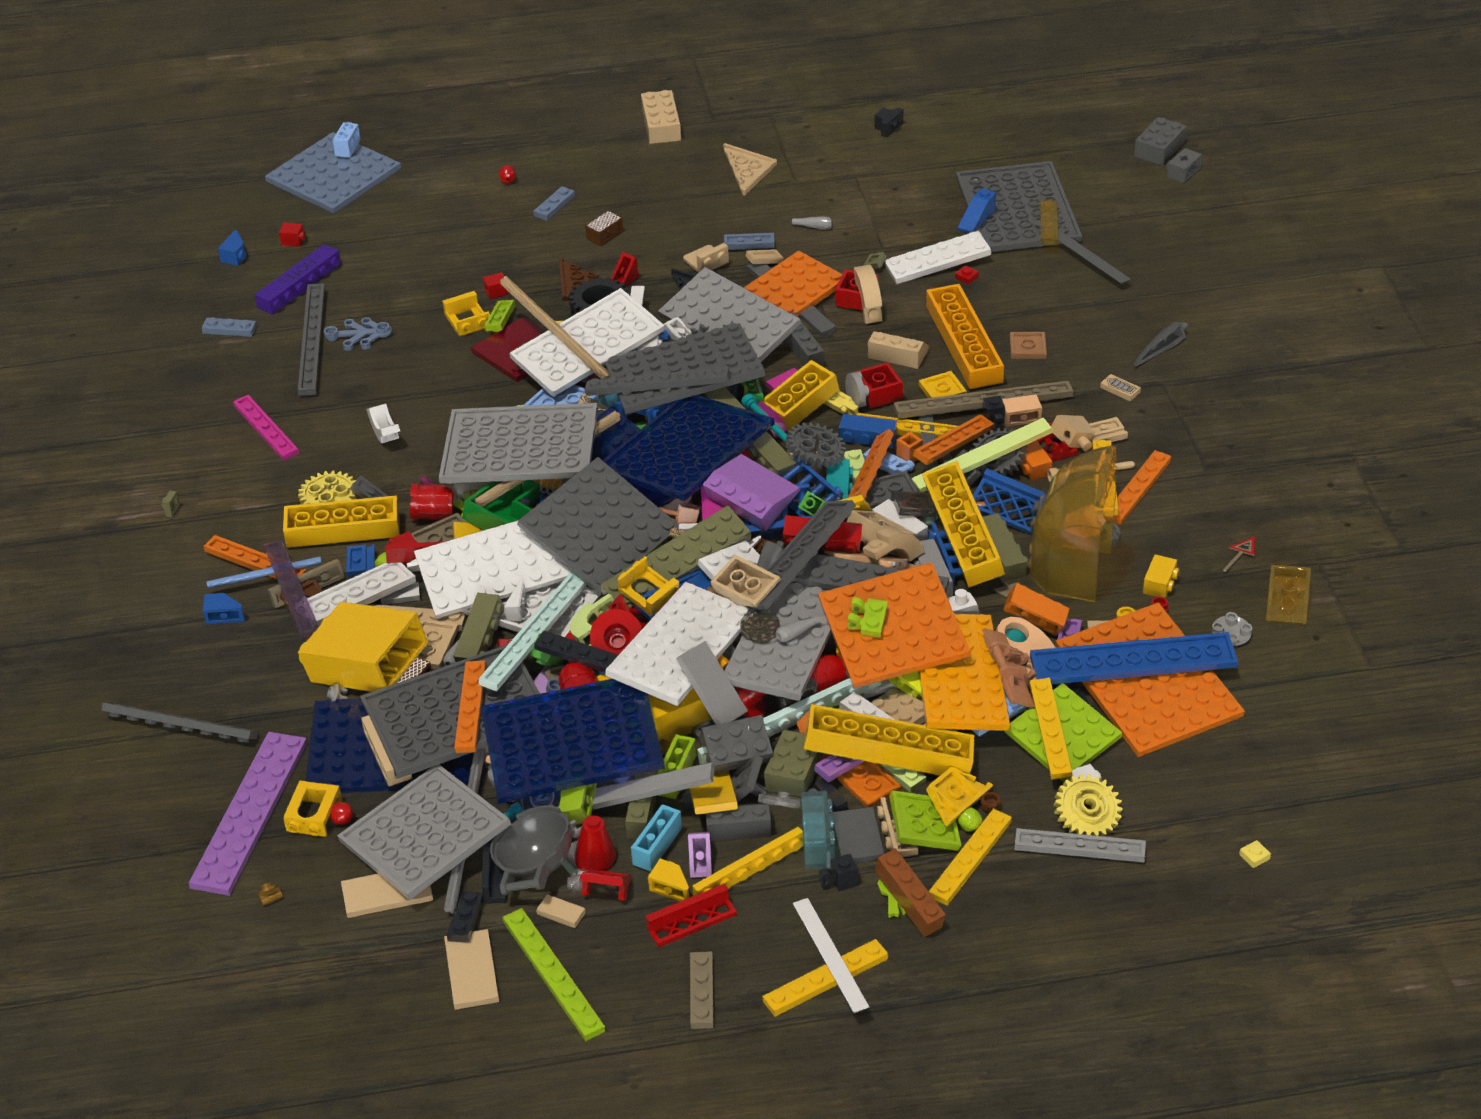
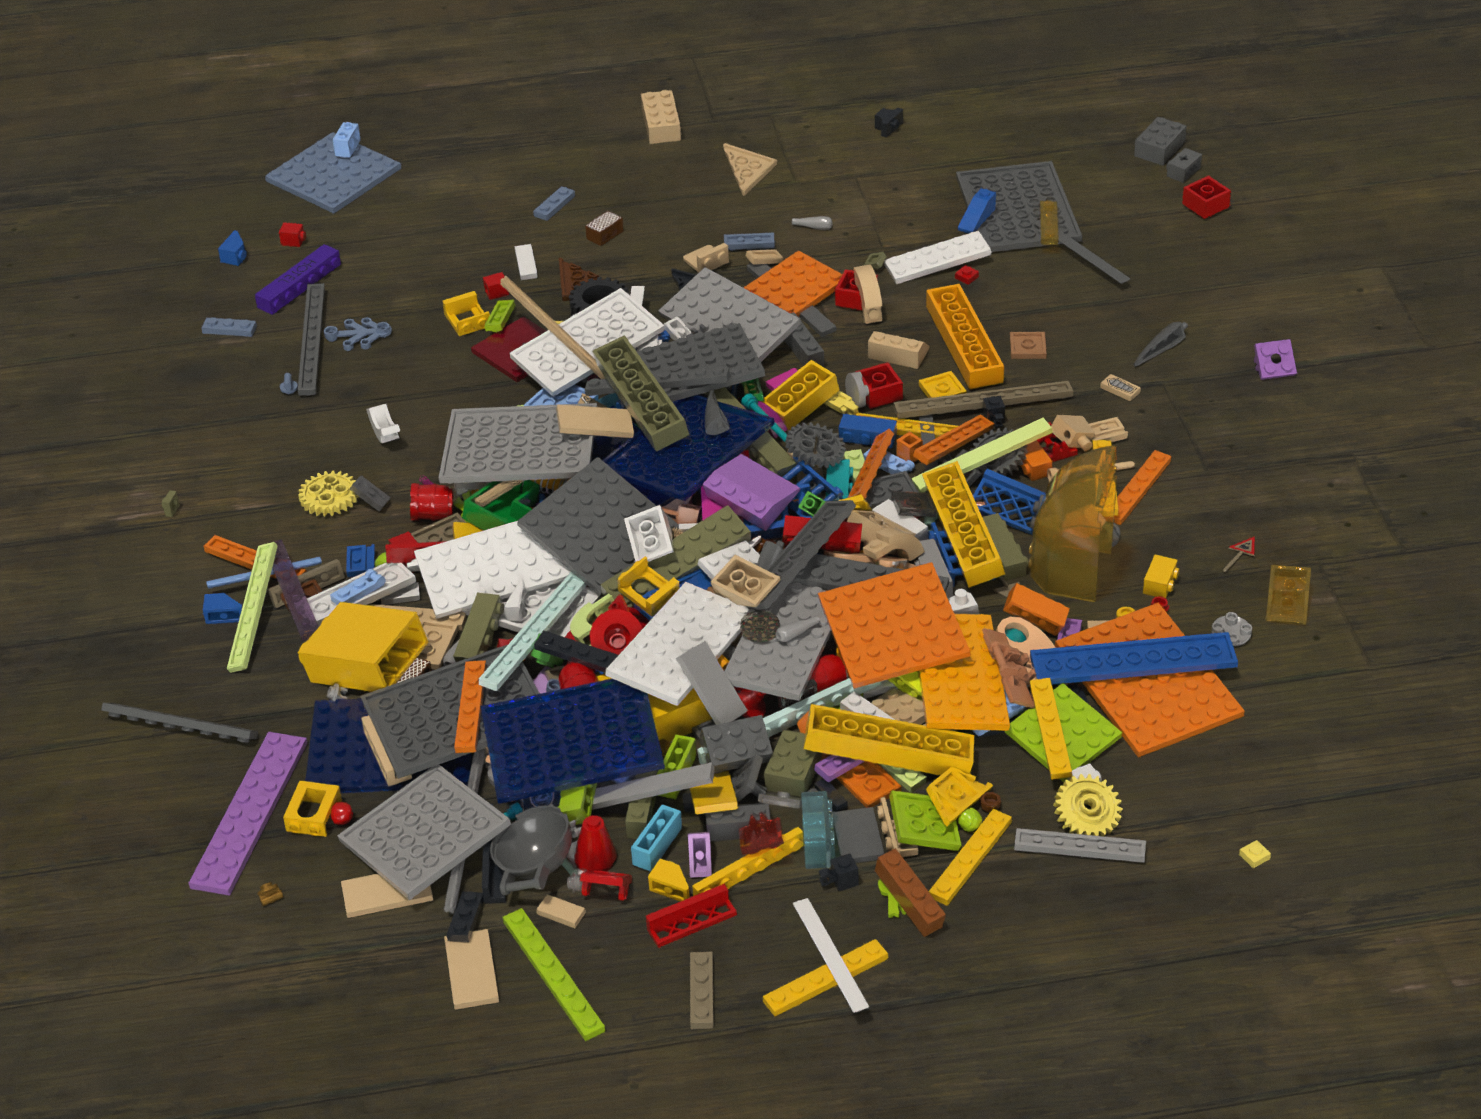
dark pink tile [233,395,300,461] -> none
yellow brick [283,495,400,548] -> none
red piece [499,165,516,184] -> none
red slope [611,252,639,287] -> none
lime plate [848,597,888,638] -> none
light nougat brick [1002,395,1042,427] -> none
none -> yellowish green tile [227,542,278,673]
none -> sand blue plate [280,373,298,394]
none -> light blue plate [330,569,386,605]
none -> white tile [515,244,538,280]
none -> tan tile [556,404,634,438]
none -> olive brick [592,335,689,451]
none -> white slope [624,505,674,562]
none -> dark grey piece [705,389,730,435]
none -> clear red piece [739,812,784,855]
none -> red brick [1182,176,1231,219]
none -> medium lavender piece [1254,339,1297,380]

